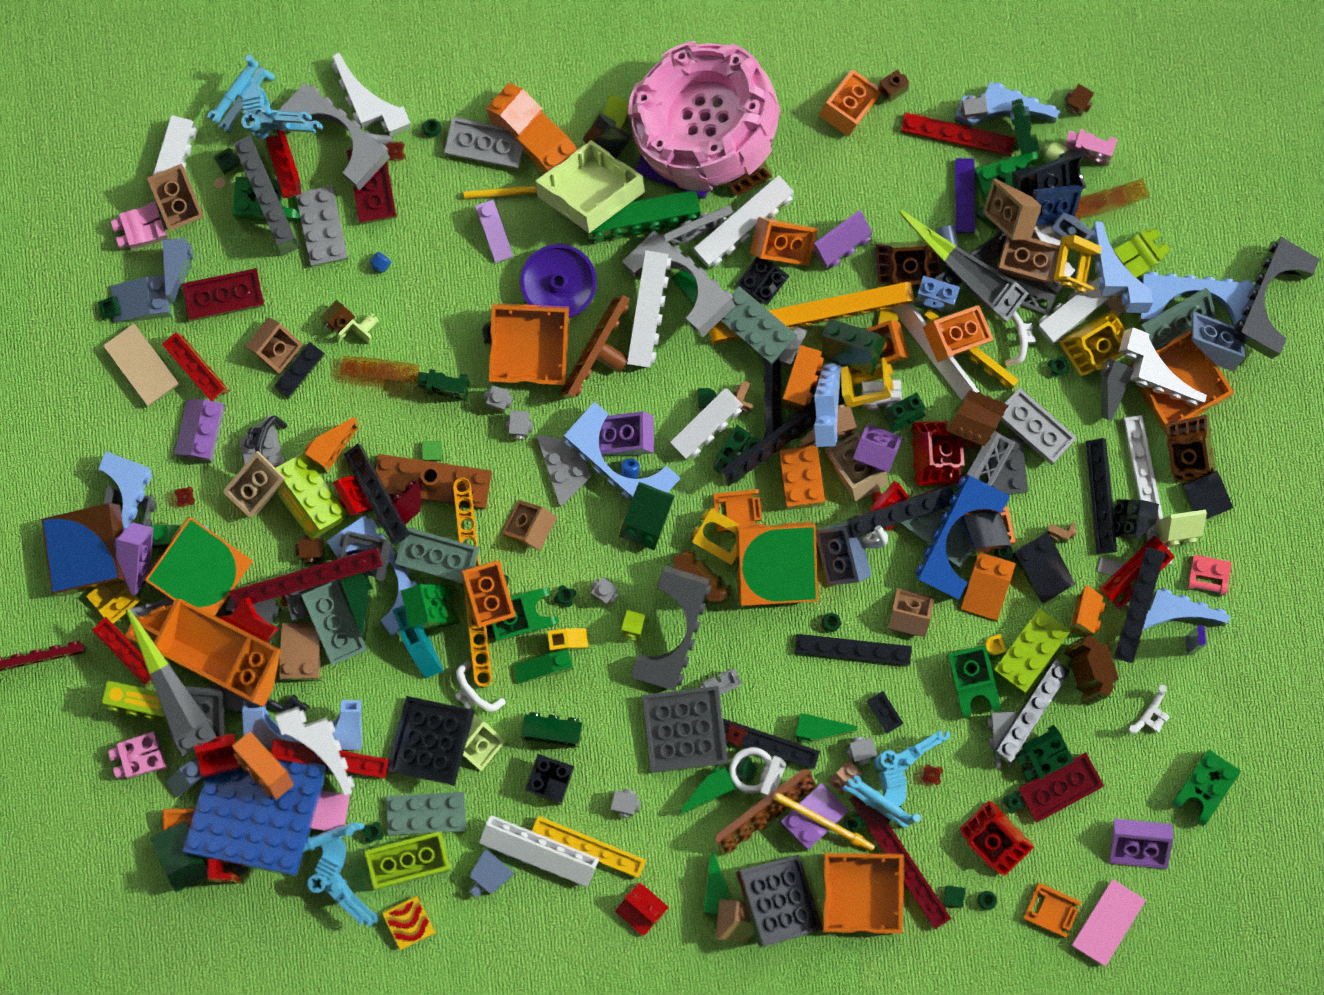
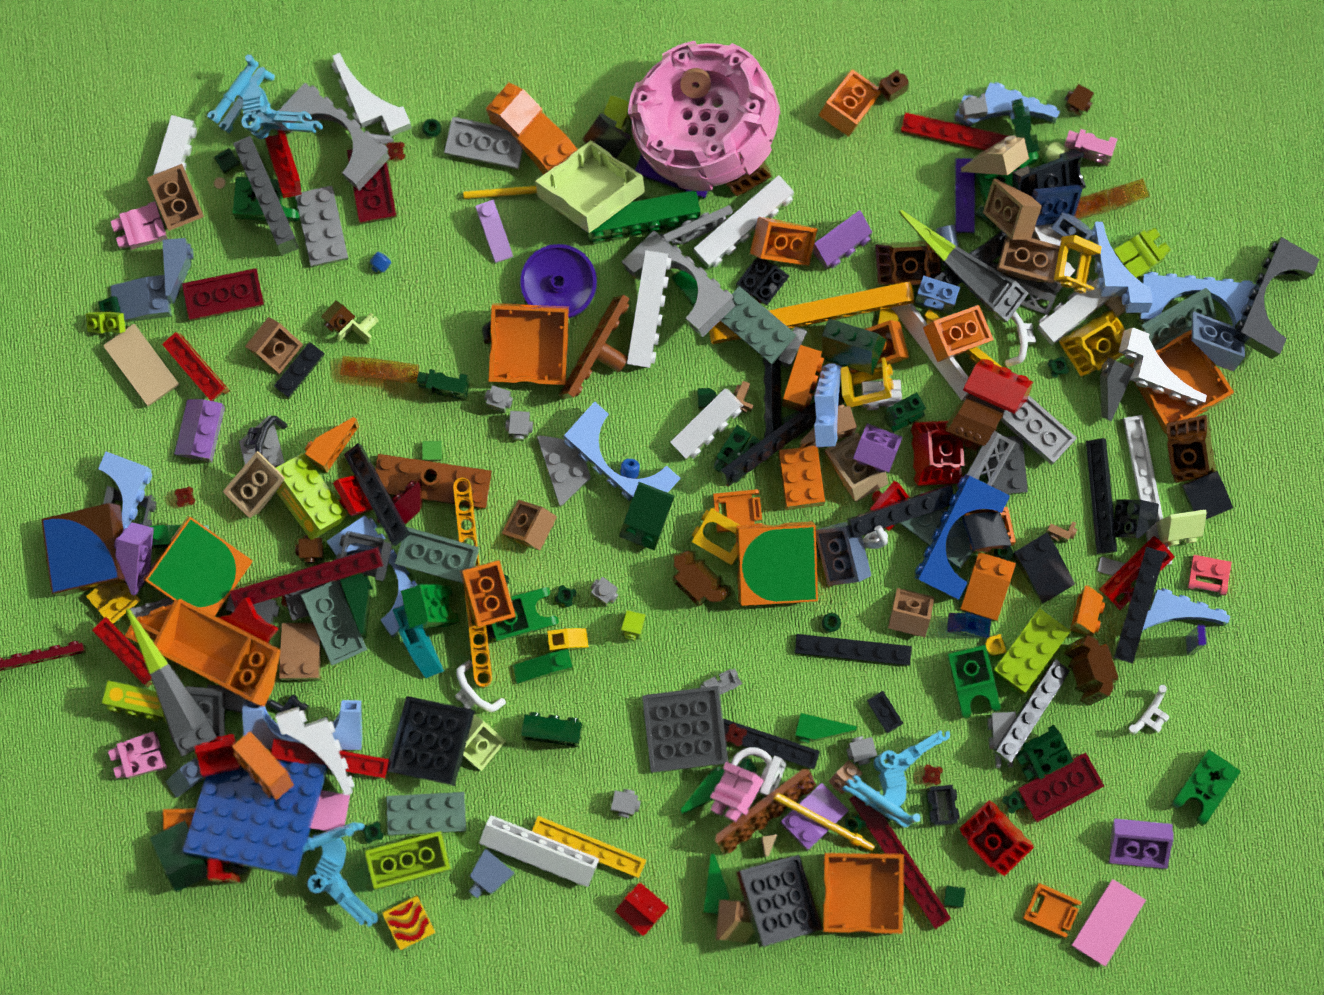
black slope [525,754,575,805] -> none
medium lavender slope [599,411,654,456] -> none
dark grey arch [631,565,711,691] -> none
dark green plate [978,891,997,910] -> none
none -> lime slope [86,312,126,333]
none -> medium nougat piece [680,68,711,98]
none -> bright pink hips [710,762,764,822]
none -> tan slope [761,835,777,857]
none -> black window [926,784,960,827]
none -> clear blue slope [947,613,991,638]
none -> tan slope [961,136,1029,175]
none -> red slope [963,359,1033,414]

